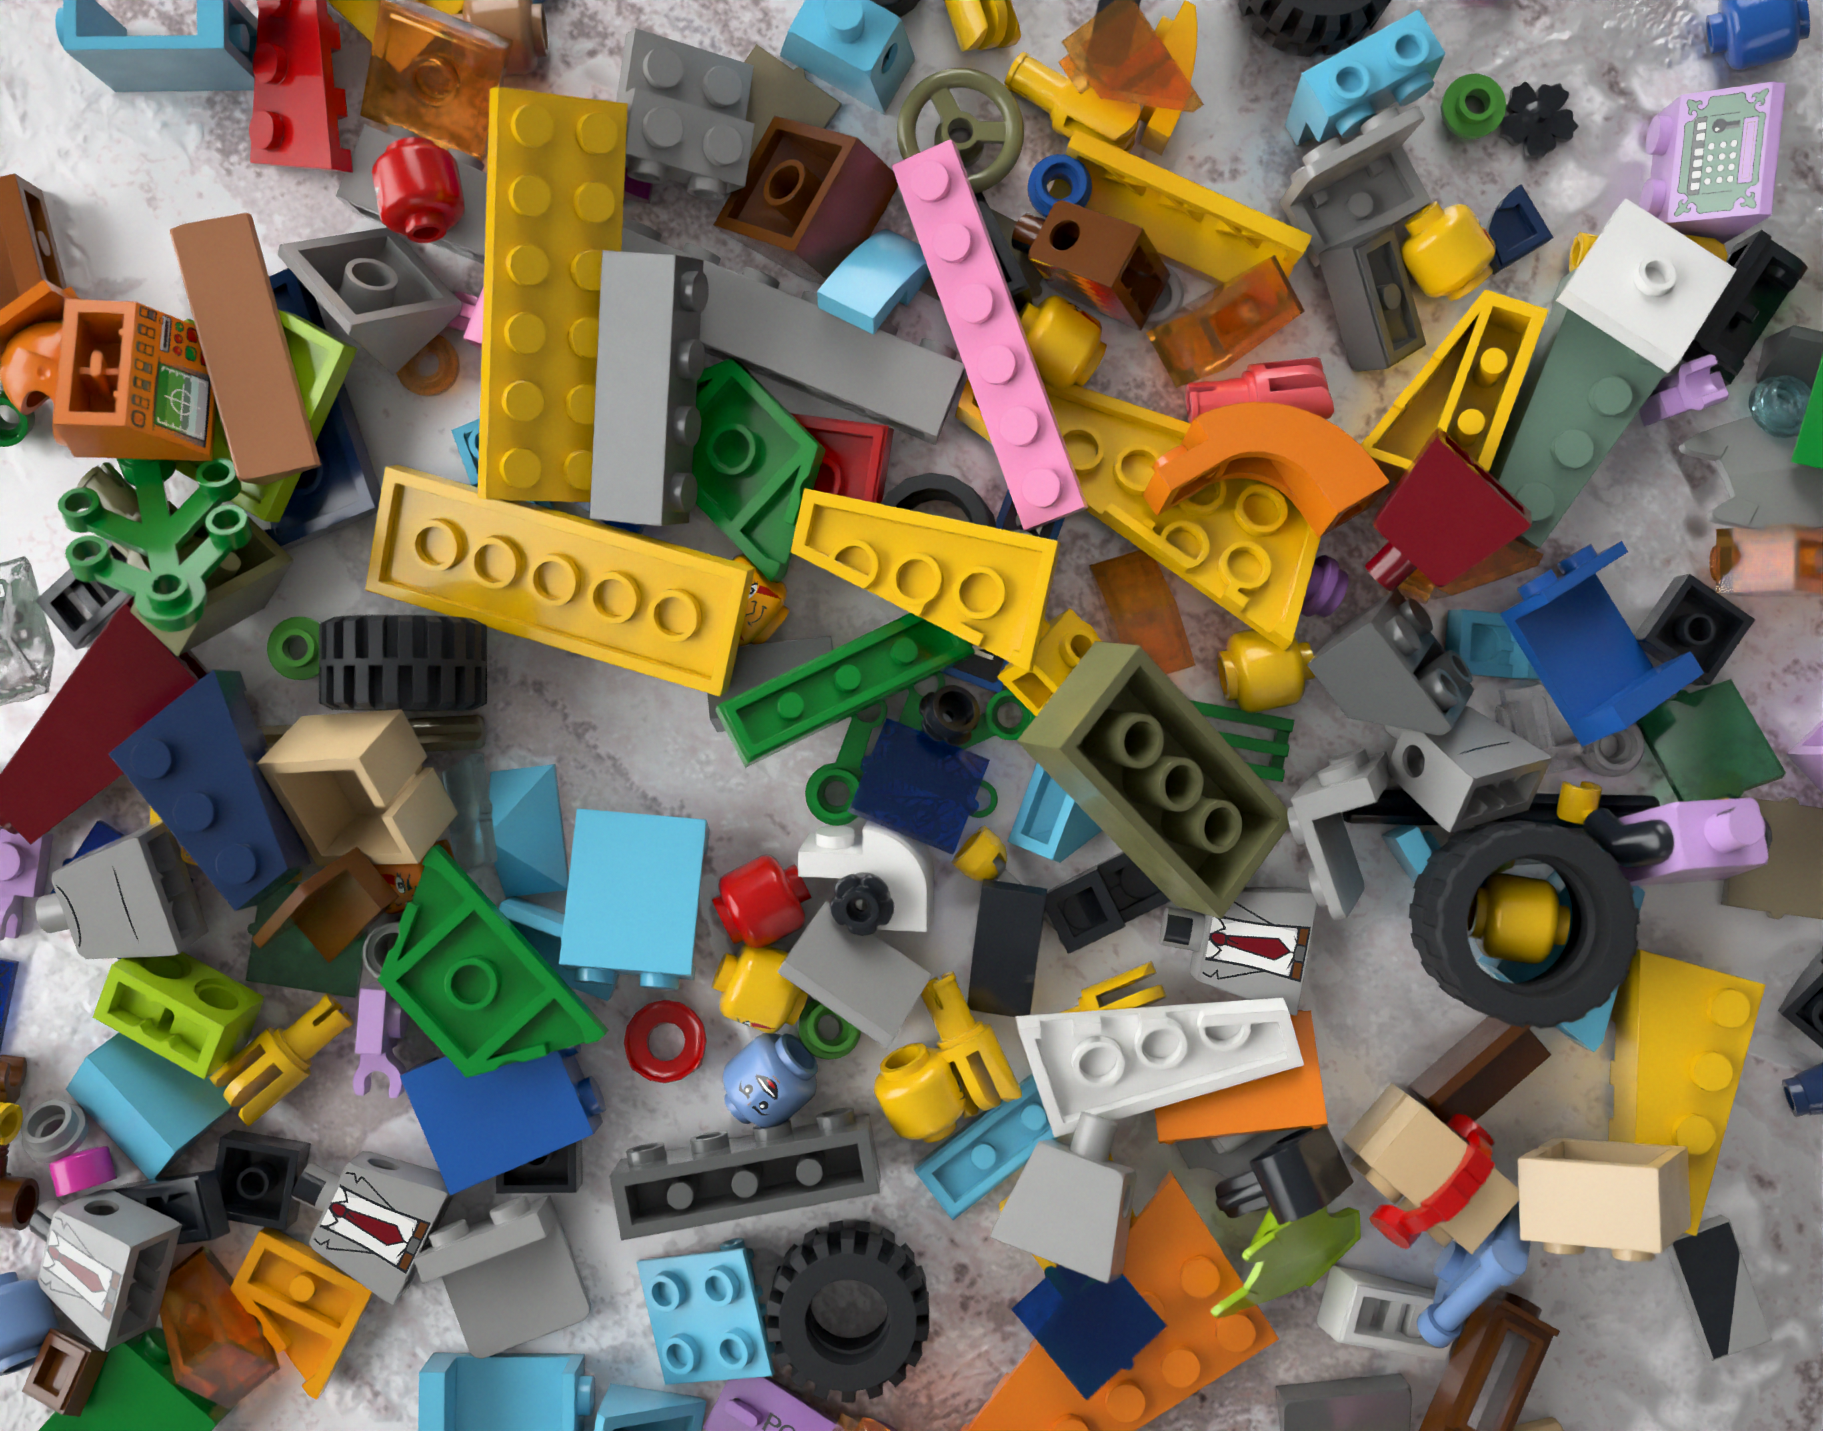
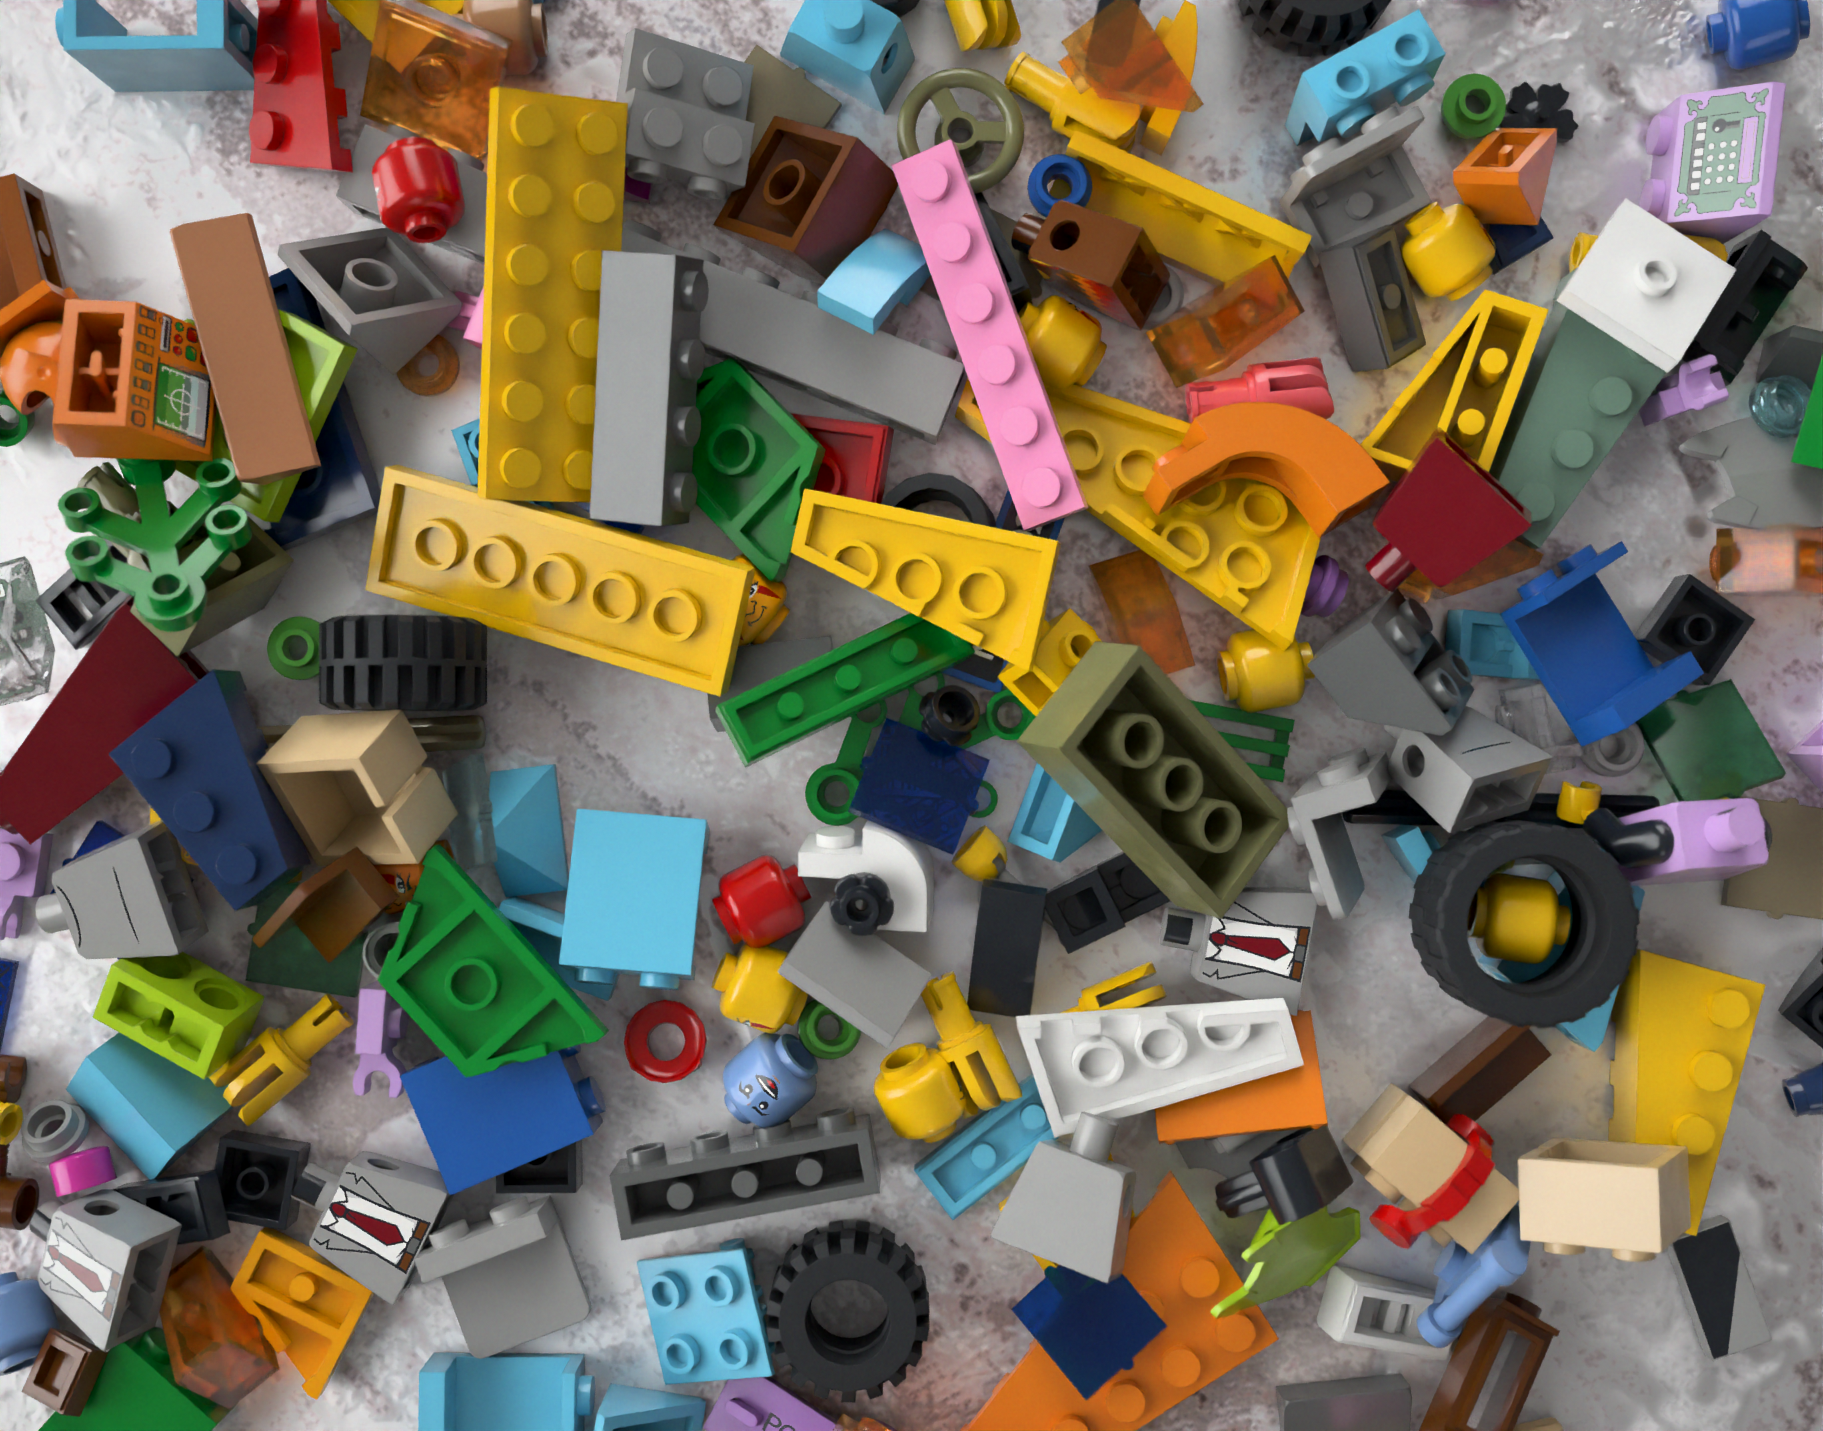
none -> orange slope [1453,128,1557,225]

